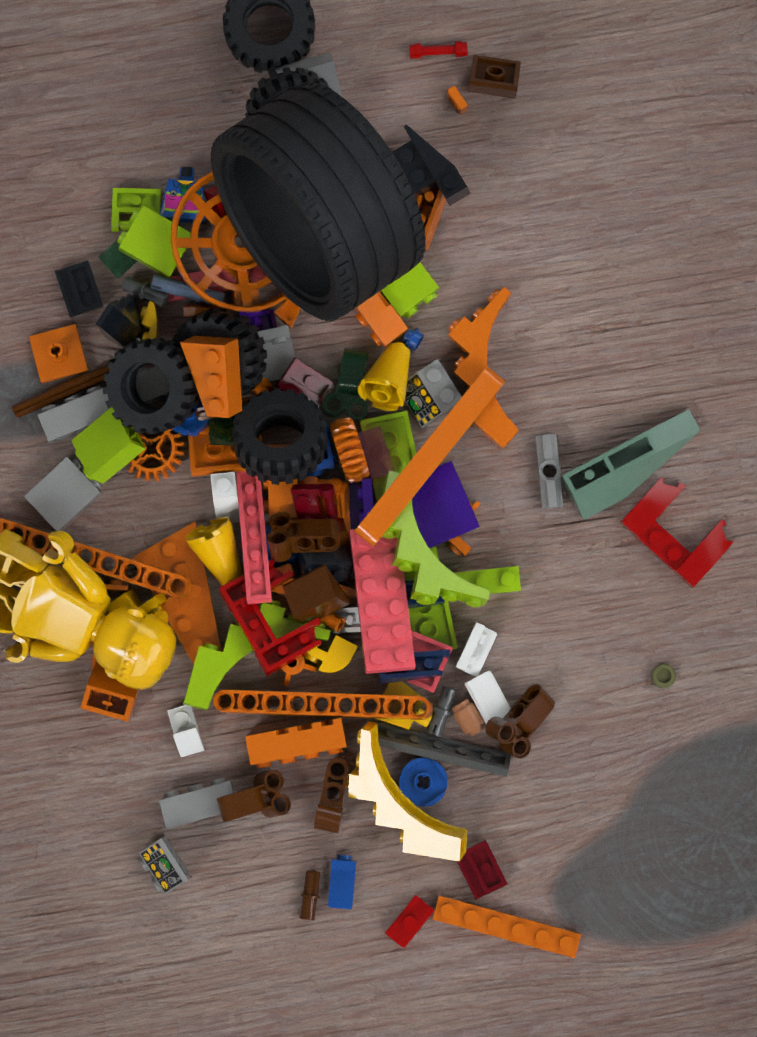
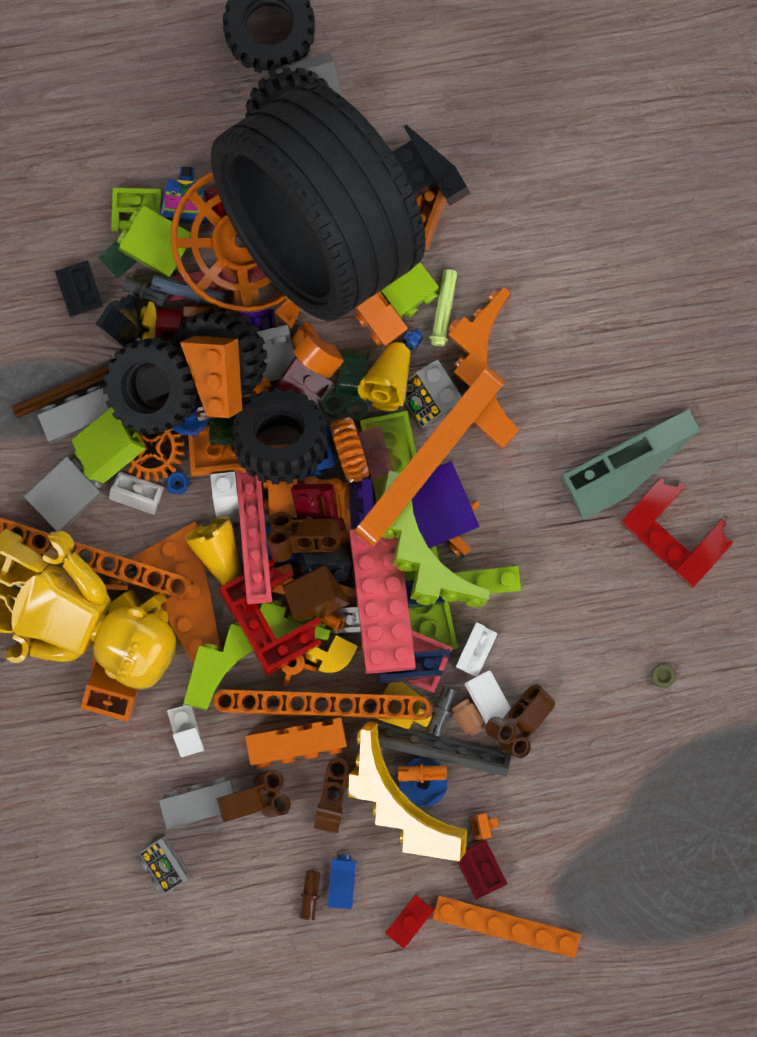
orange tile [29,324,89,384] -> none
red bar [409,41,468,59] -> none
orange tile [447,85,468,115] -> none
reddish brown slope [468,55,521,99] -> none
light grey piece [535,434,563,509] -> none
none -> white slope [109,471,164,515]
none -> red brick [155,309,183,341]
none -> blue plate [166,471,190,495]
none -> orange brick [291,322,344,378]
none -> orange axle [398,764,448,783]
none -> yellowish green axle [429,269,457,347]
none -> orange tile [469,813,500,840]

